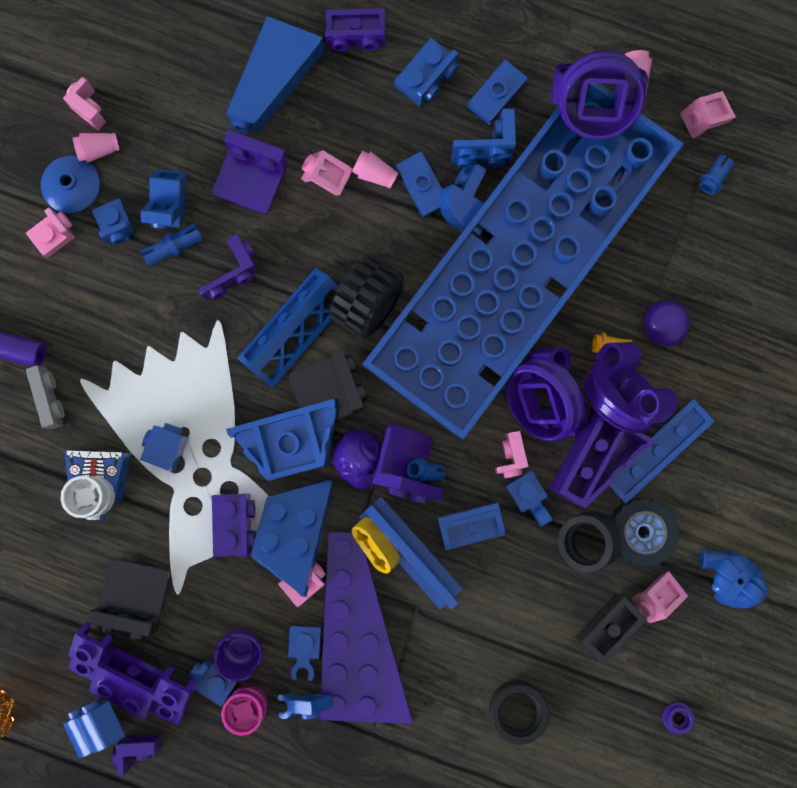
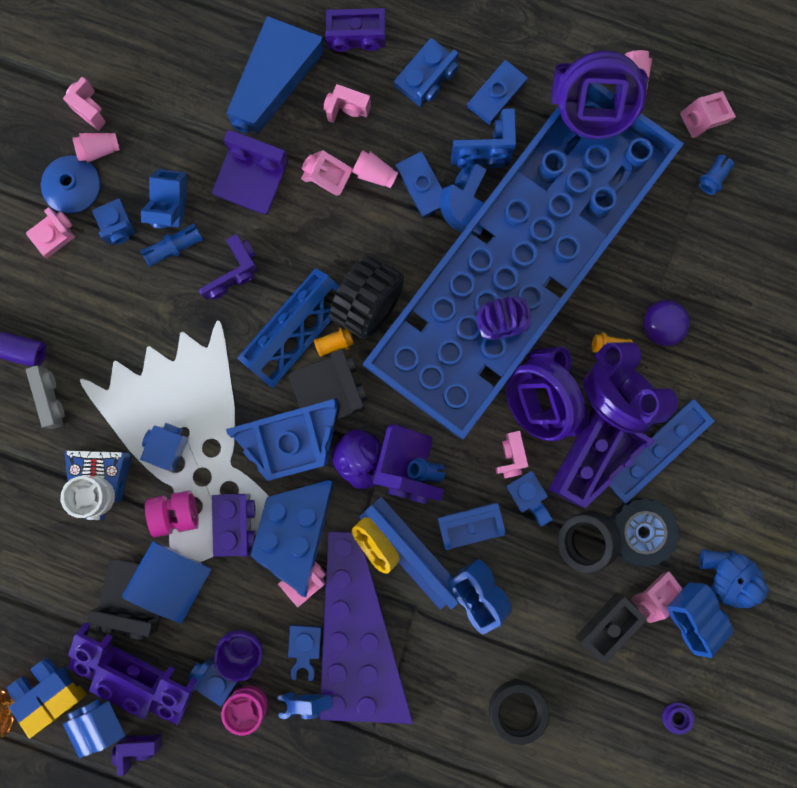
none -> hips [6,657,87,739]
none -> blue slope [122,541,212,624]
none -> dark pink wheel [145,490,199,538]
none -> light orange pin [314,327,354,357]
none -> bright pink bracket [323,84,371,123]
none -> blue brick [449,559,512,635]
none -> dark purple gear [476,296,532,340]
none -> blue brick [668,582,733,658]

